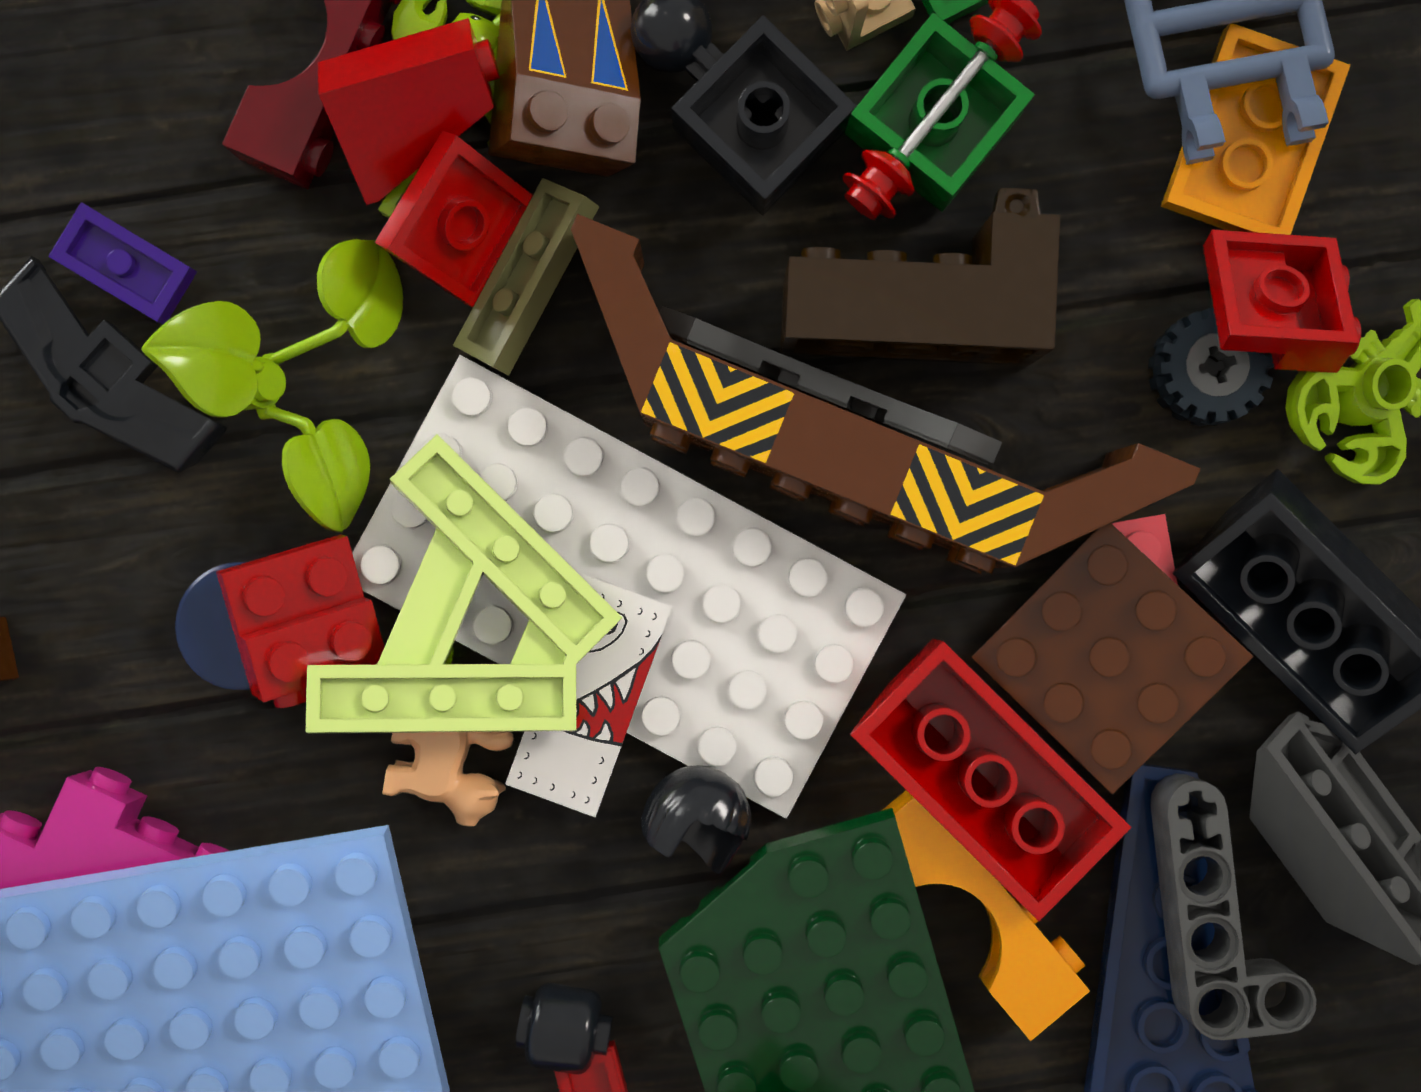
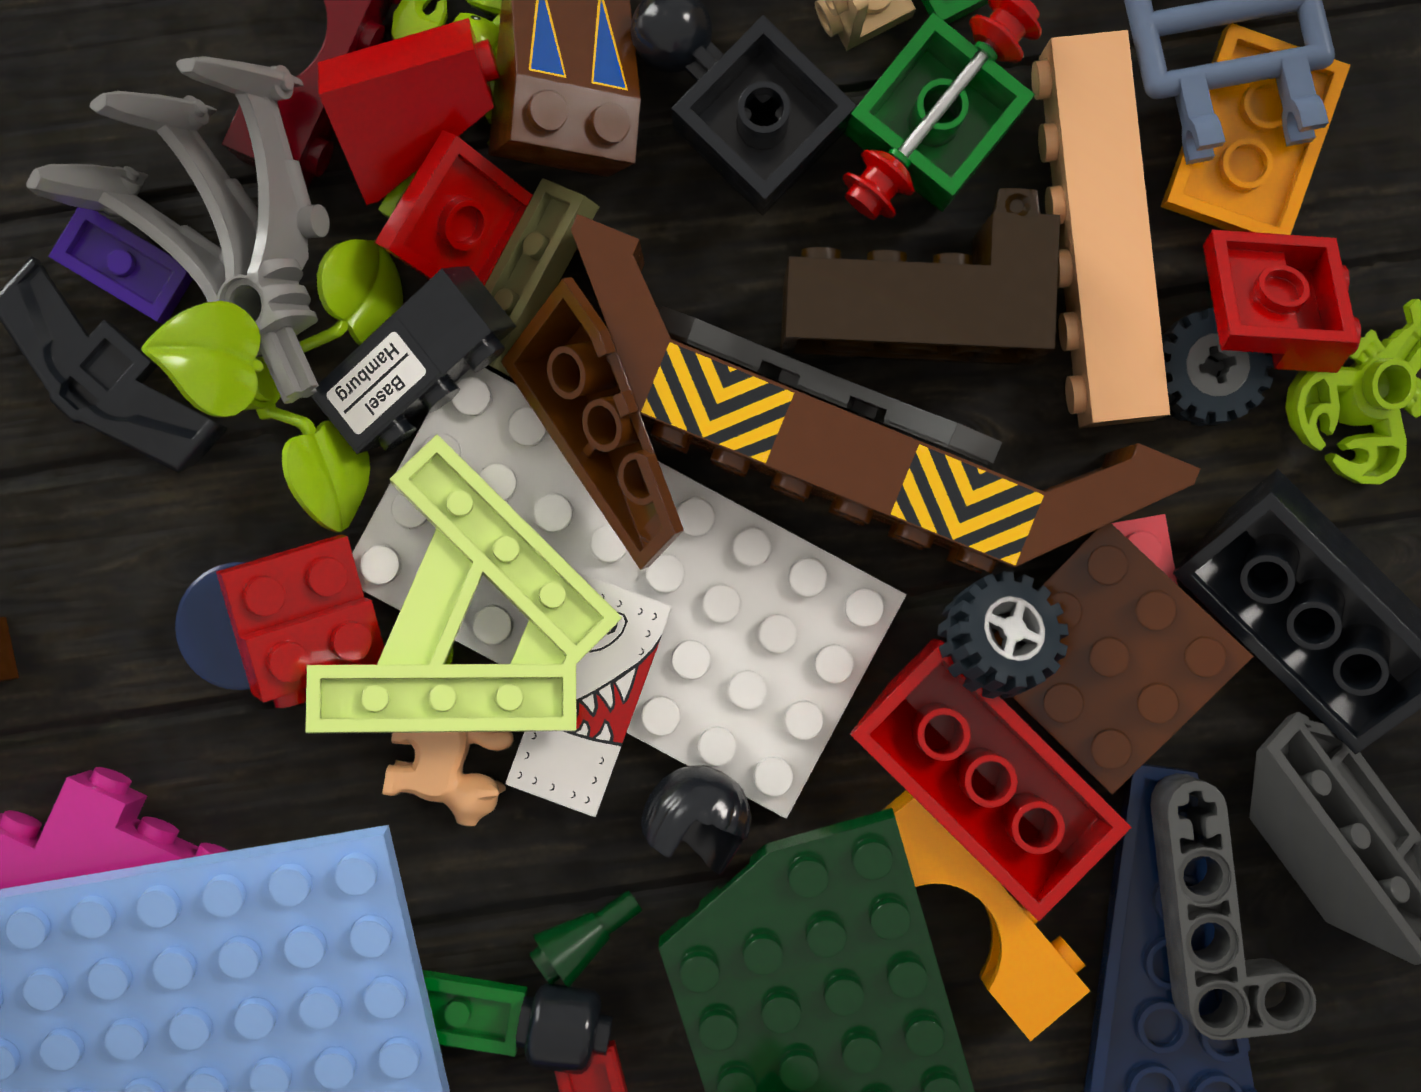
none -> light grey piece [26,56,330,404]
none -> black brick [311,266,517,454]
none -> green plate [422,970,528,1057]
none -> reddish brown wedge [501,277,684,570]
none -> dark green cone [529,890,643,988]
none -> black wheel [938,571,1069,699]
none -> light nougat brick [1031,30,1170,428]

